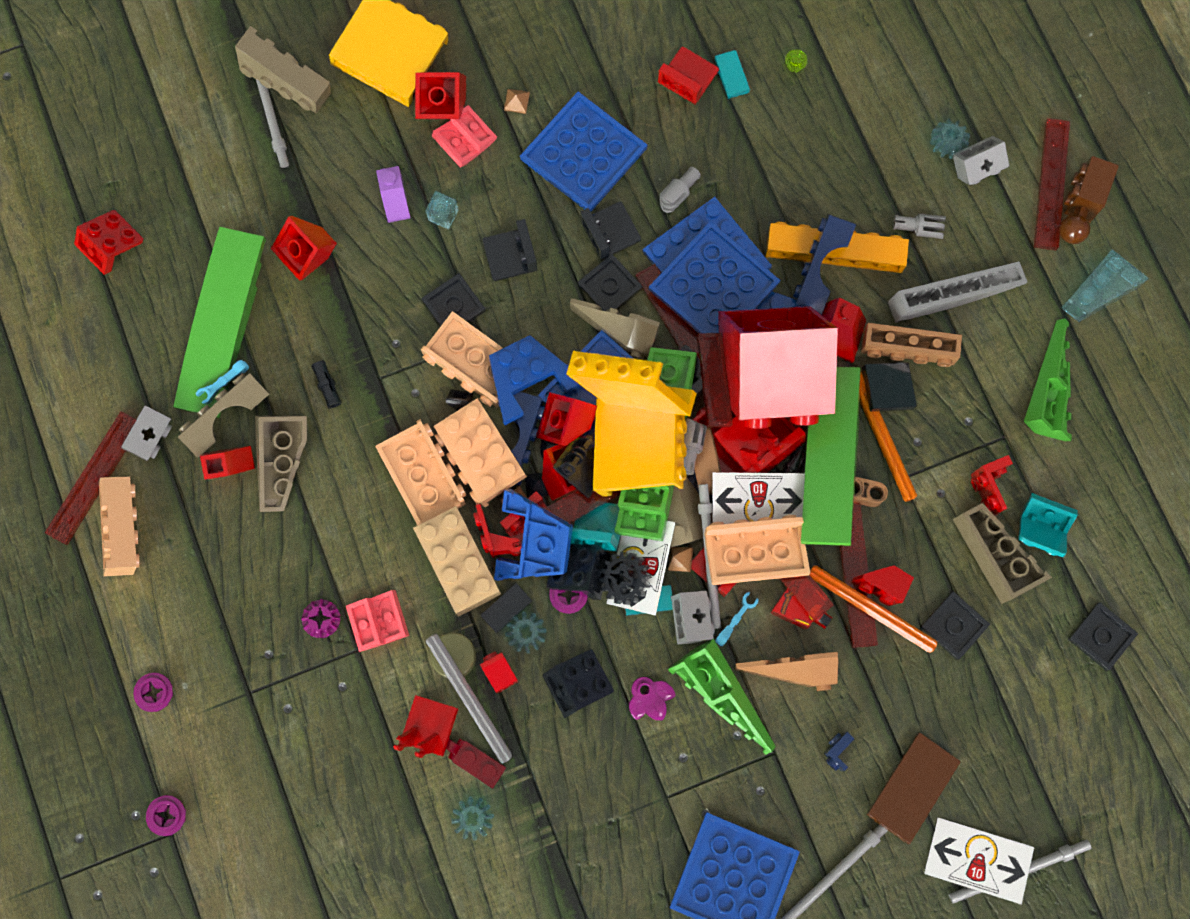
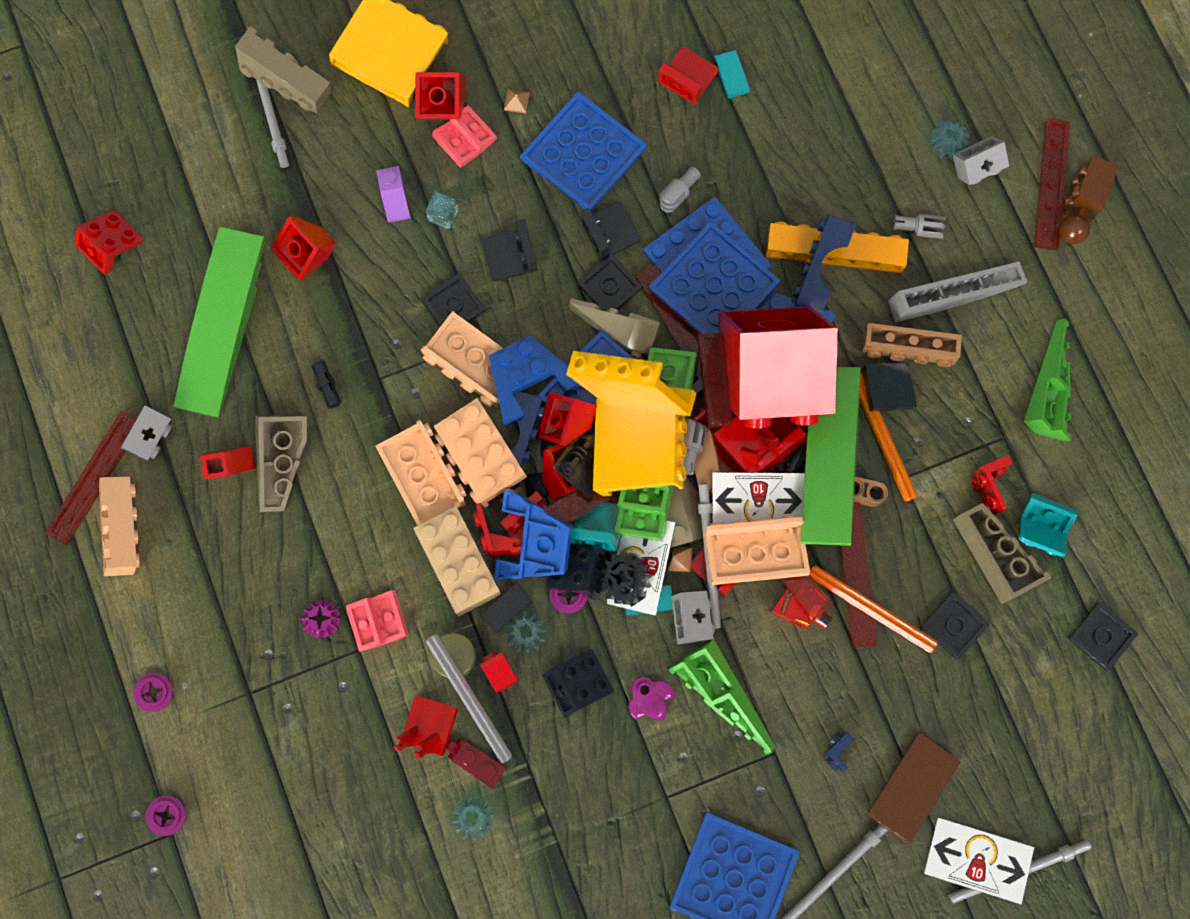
dark tan arch [178,373,269,458] -> none
medium azure piece [196,360,249,404] -> none
black slope [446,389,473,411] -> none
medium azure piece [715,592,759,646] -> none
wedge [734,652,838,691] -> none
clear neon green plate [785,50,807,72] -> none
red slope [822,297,866,363] -> none
red slope [852,565,914,606] -> none
clear light blue wedge [1061,249,1149,322] -> none

